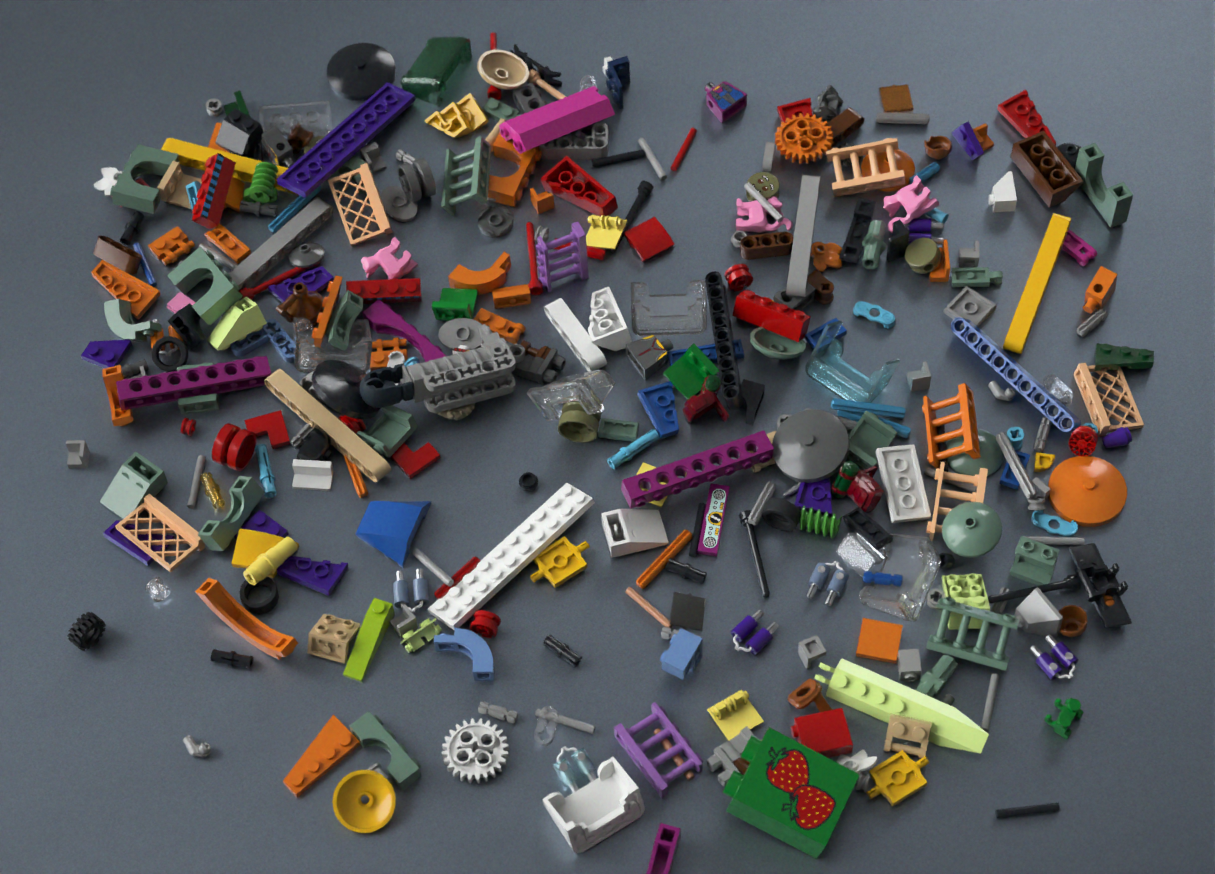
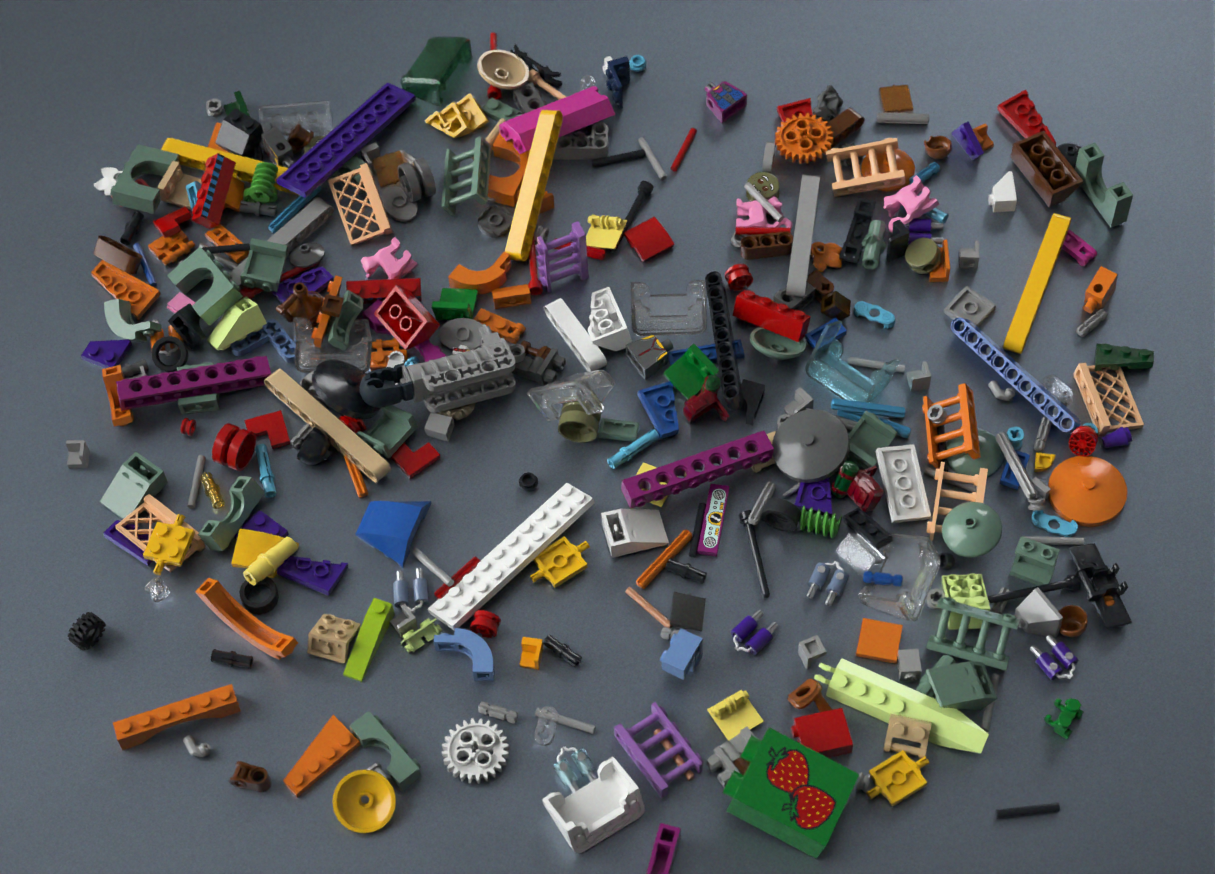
white panel [292,459,334,491] -> none
black dish [327,43,396,101] -> none
red wedge [541,156,618,217] -> none
white plate [837,749,877,774] -> none
sand green plate [951,267,1003,287] -> none
none -> orange arch [113,684,241,750]
none -> yellow plate [143,514,195,576]
none -> red tile [153,207,192,238]
none -> black bar [202,243,250,254]
none -> reddish brown piece [229,761,272,792]
none -> sand green panel [241,238,288,292]
none -> reddish brown plate [321,294,344,318]
none -> clear orange piece [372,150,404,187]
none -> red slope [374,286,440,350]
none -> light grey panel [424,412,455,442]
none -> yellow beam [505,110,563,261]
none -> light orange panel [519,637,544,670]
none -> medium azure plate [629,55,646,71]
none -> red bar [735,227,791,235]
none -> light grey panel [784,387,814,416]
none -> dark brown brick [821,291,851,321]
none -> light grey bar [848,357,905,373]
none -> sand green slope [926,661,998,710]
none -> light grey bush [927,405,947,424]

